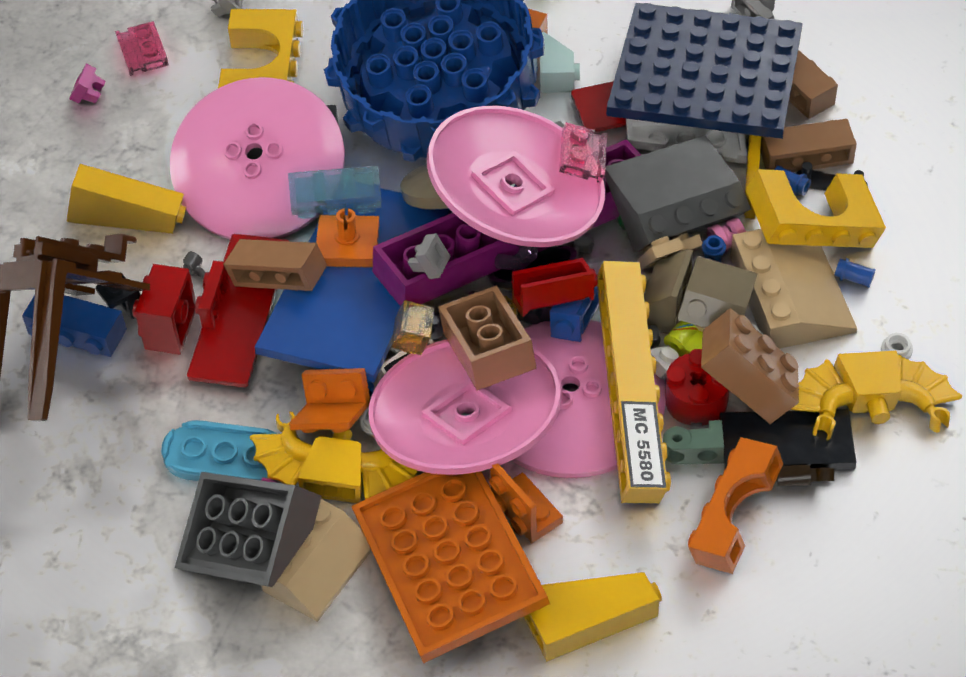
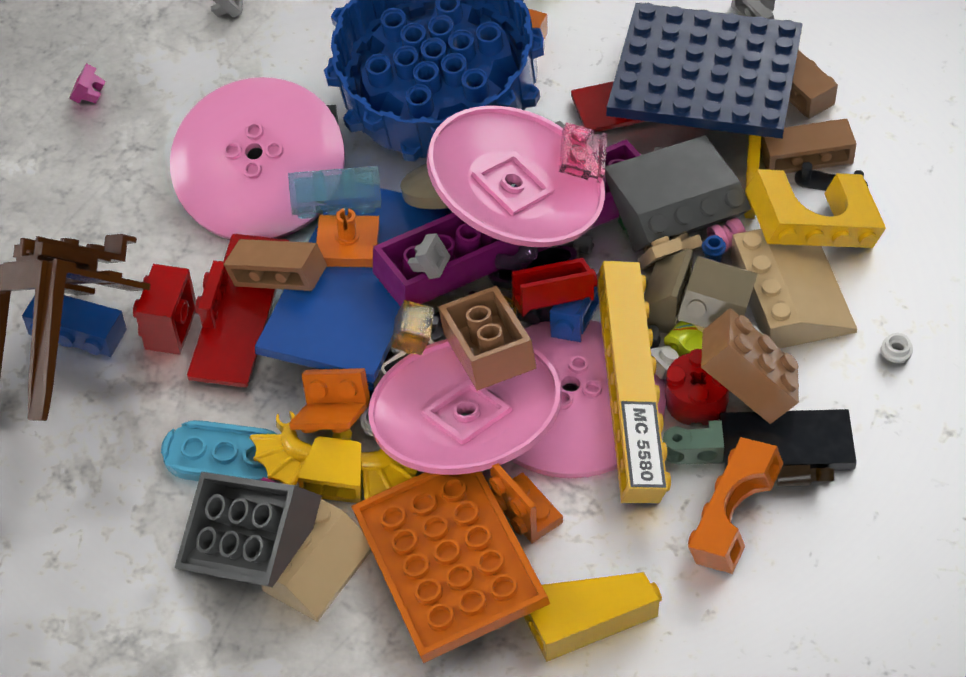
yellow slope [67,164,186,234] -> none
black bracket [96,272,141,319] -> none
clear pink plate [115,21,169,76] -> none
dark grey hand [183,251,206,279] -> none
yellow arch [218,9,303,88] -> none
light aqua slope [540,32,580,93] -> none
white wing [626,119,747,164] -> none
blue pin [775,166,811,196] -> none
yellow torso [790,350,962,440] -> none
blue pin [834,258,876,288] -> none

